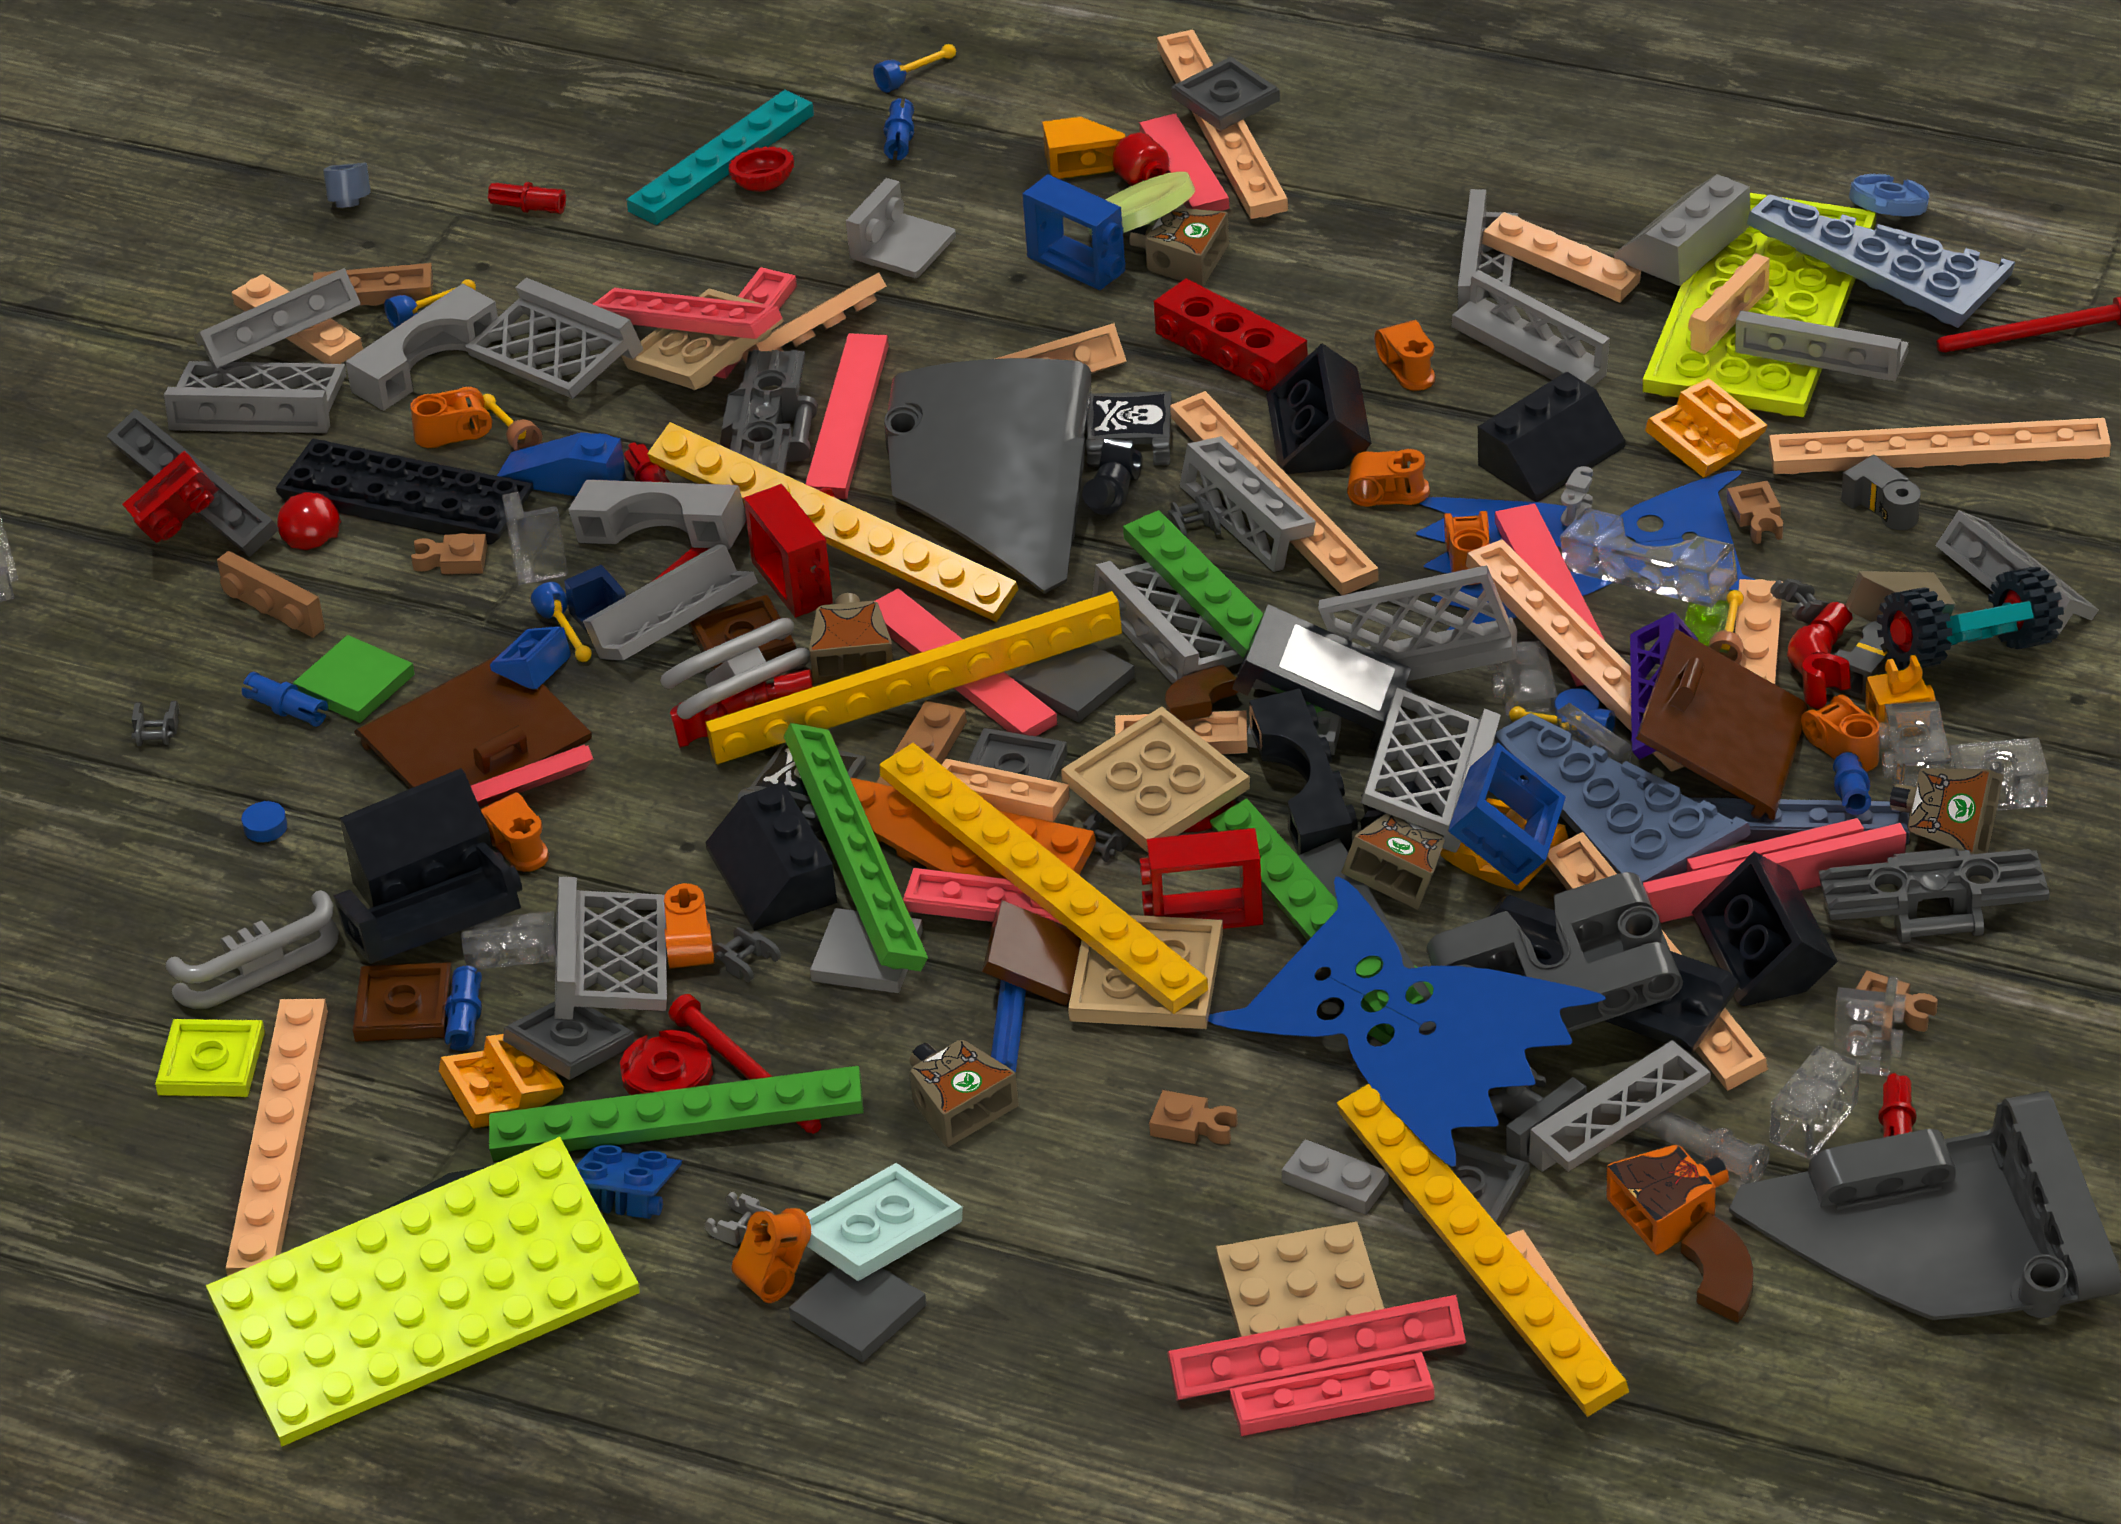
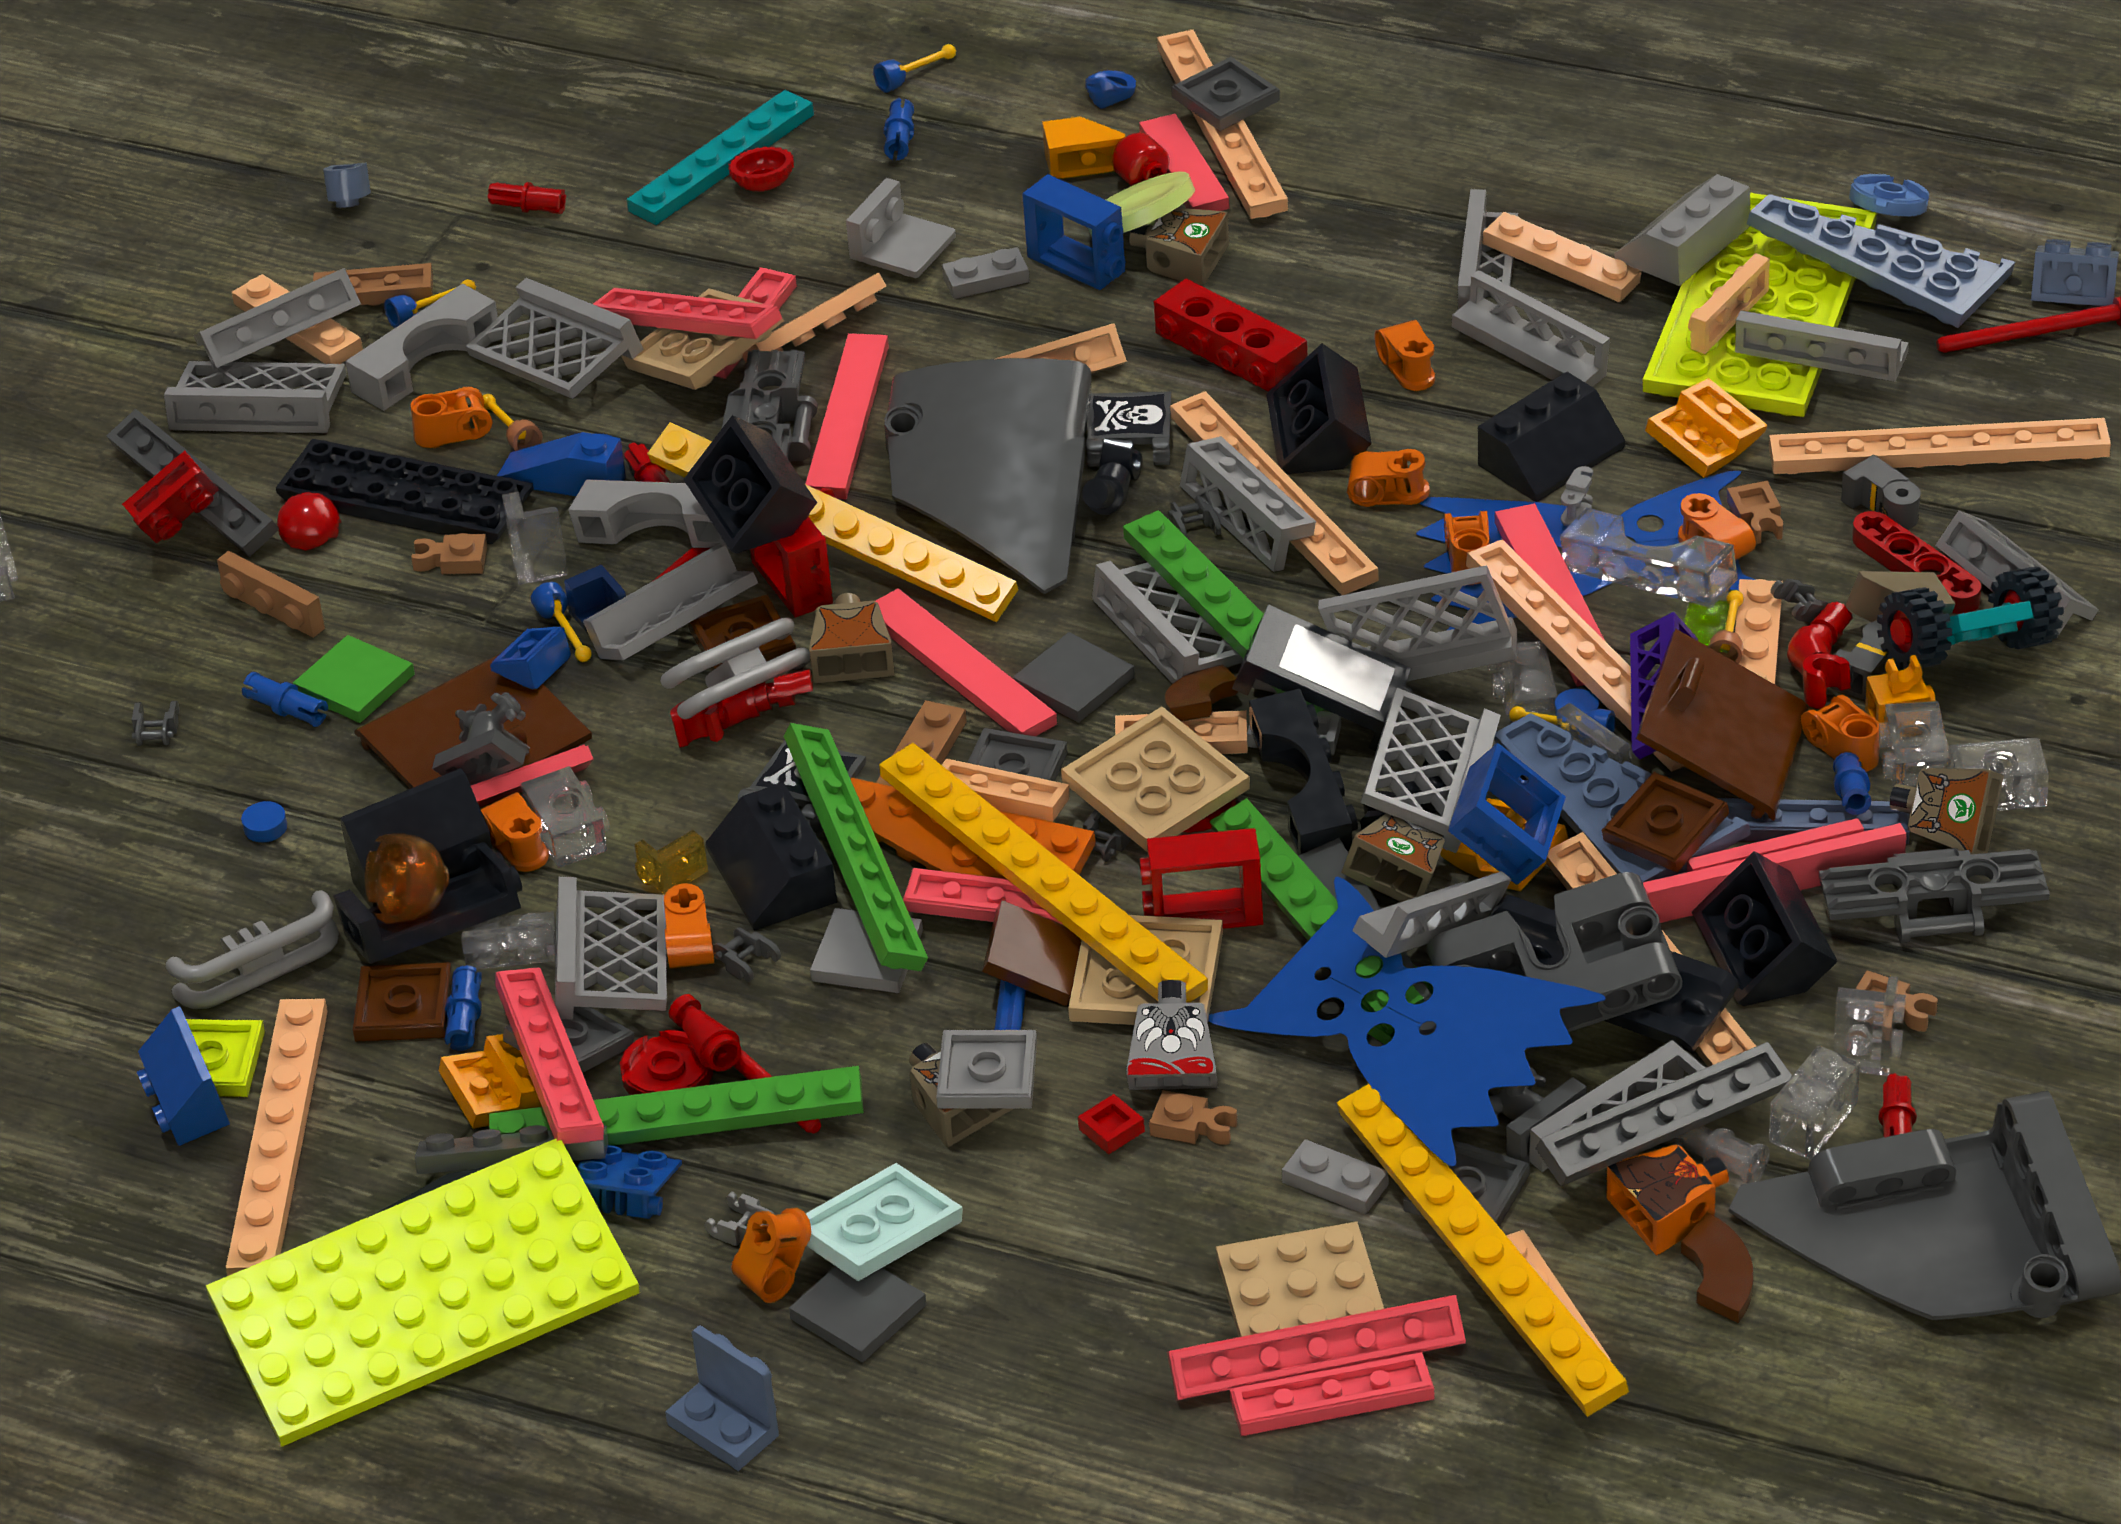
yellow plate [705,591,1122,764] -> none
none -> blue slope [137,1006,230,1146]
none -> clear orange cylinder [364,833,449,924]
none -> dark grey plate [415,1125,609,1174]
none -> dark grey piece [432,692,530,786]
none -> coral tile [495,967,604,1144]
none -> clear brick [521,766,610,868]
none -> clear yellow bracket [634,830,708,895]
none -> sand blue bracket [665,1325,779,1471]
none -> red cone [682,1010,741,1071]
none -> black slope [683,415,817,554]
none -> light grey tile [936,1030,1037,1109]
none -> light grey plate [942,247,1030,299]
none -> red plate [1078,1094,1145,1155]
none -> blue piece [1085,70,1136,109]
none -> torso [1127,980,1218,1090]
none -> light grey fence [1352,871,1511,958]
none -> plate [1535,1042,1794,1187]
none -> reddish brown tile [1601,772,1730,873]
none -> orange piece [1678,493,1756,569]
none -> red beam [1852,511,1981,614]
none -> sand blue bracket [2031,239,2119,306]

